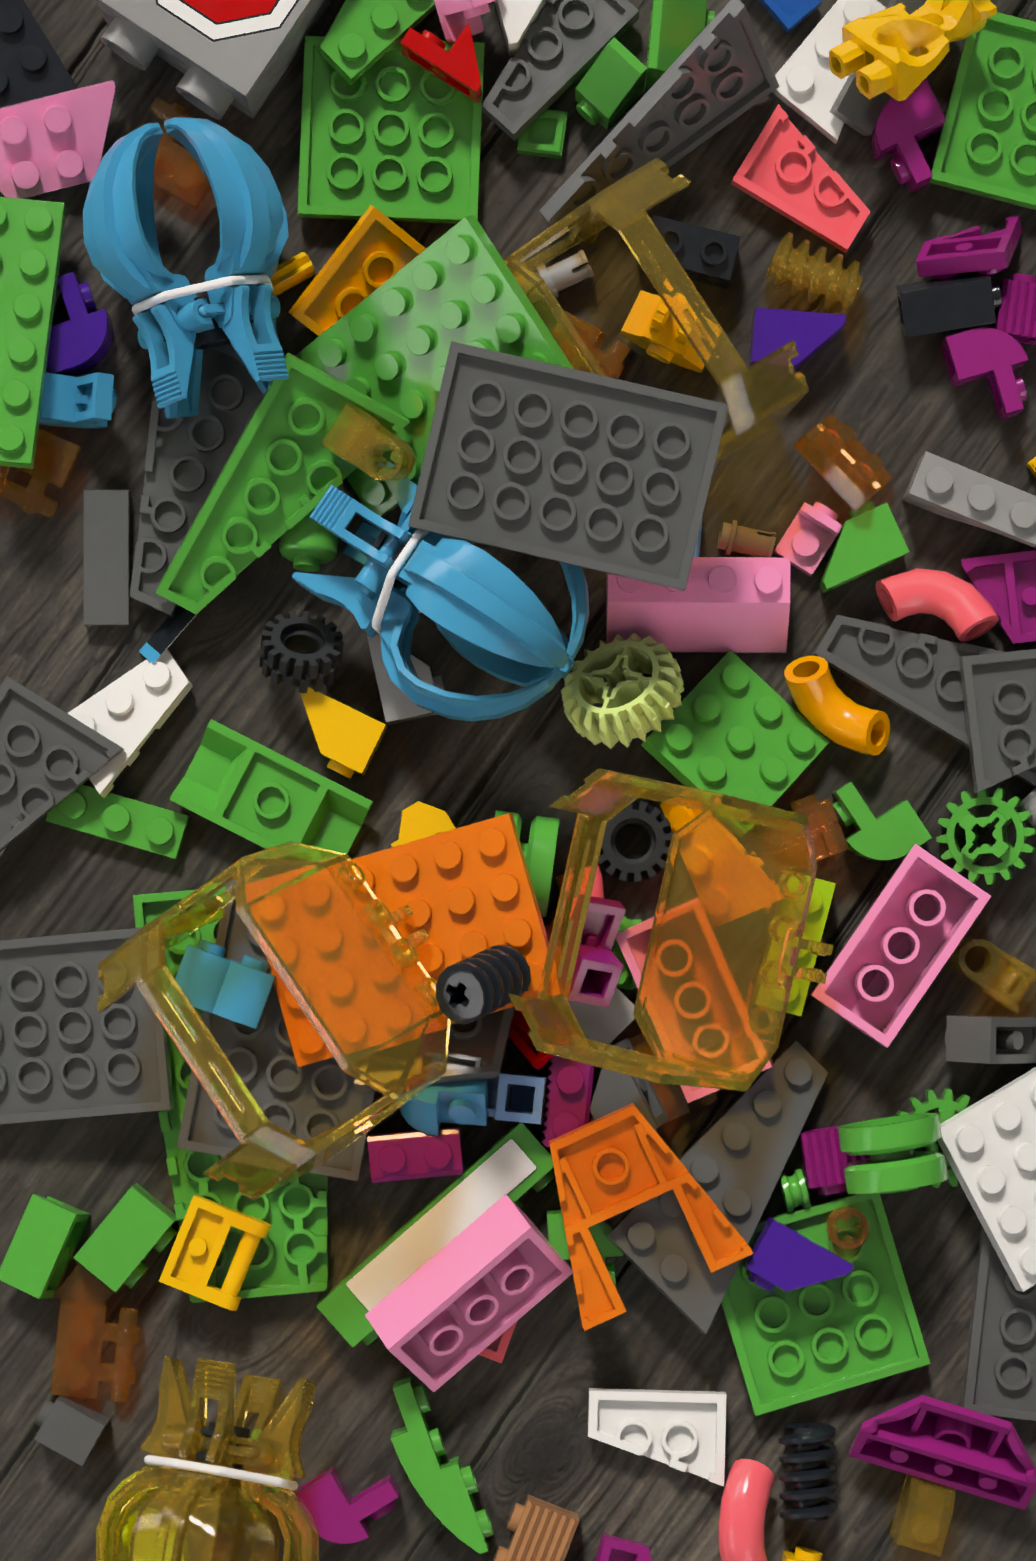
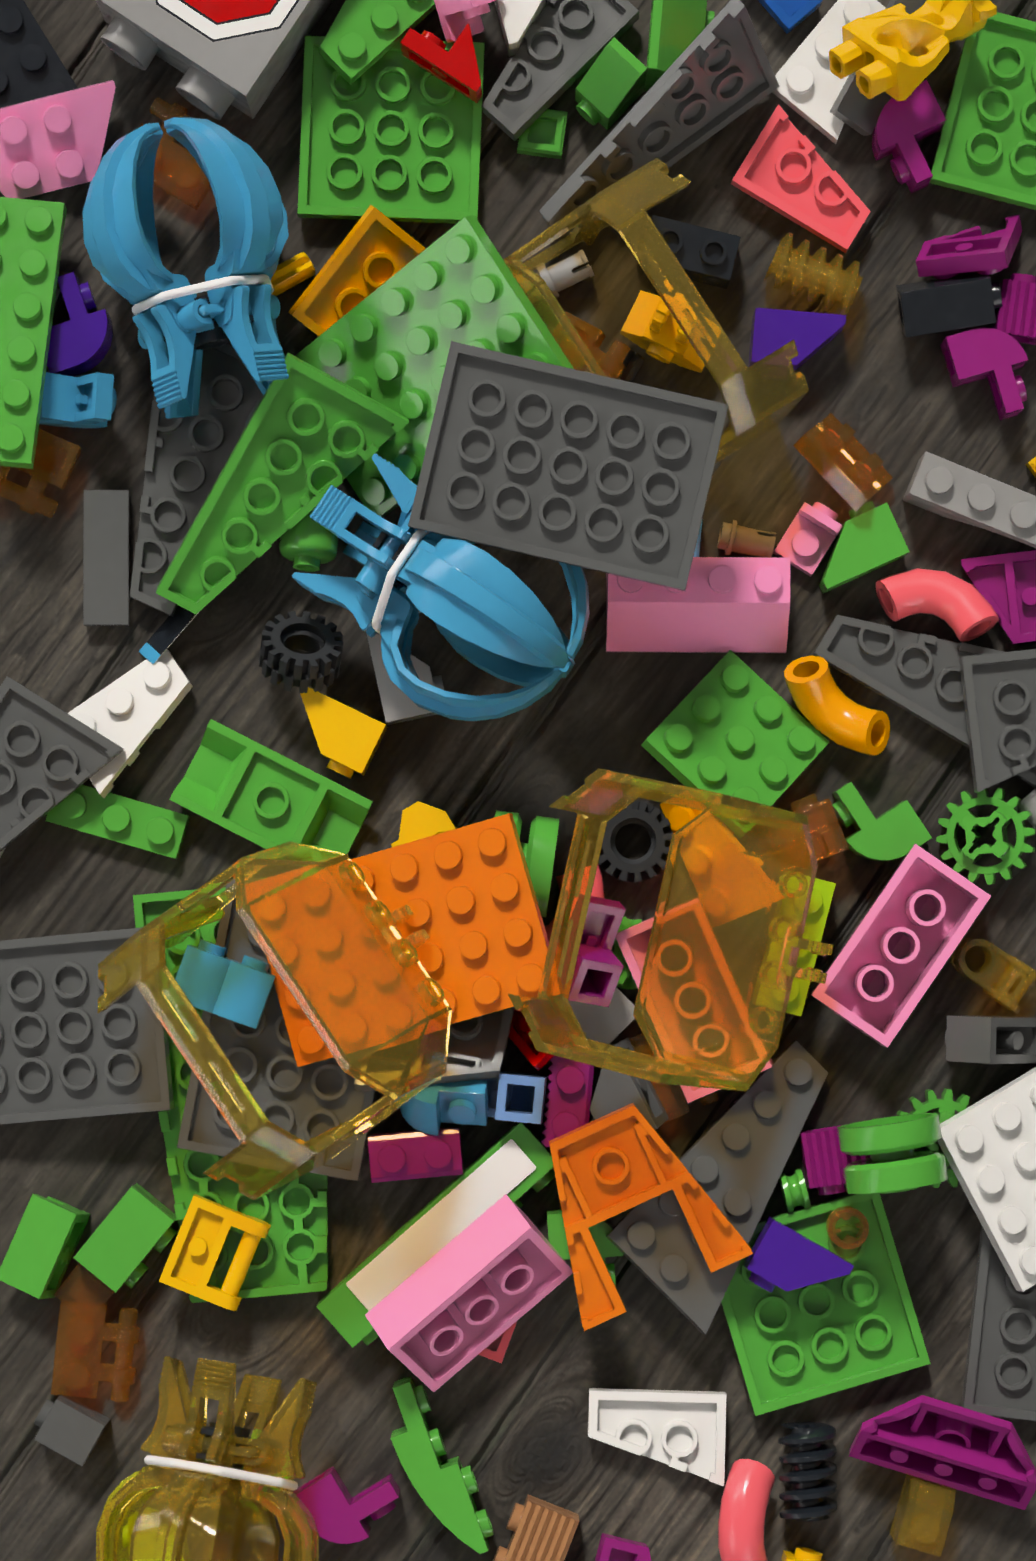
clear yellow piece [322,403,415,481] -> none
black piece [436,945,531,1024] -> none
yellowish green gear [561,632,684,749] -> none

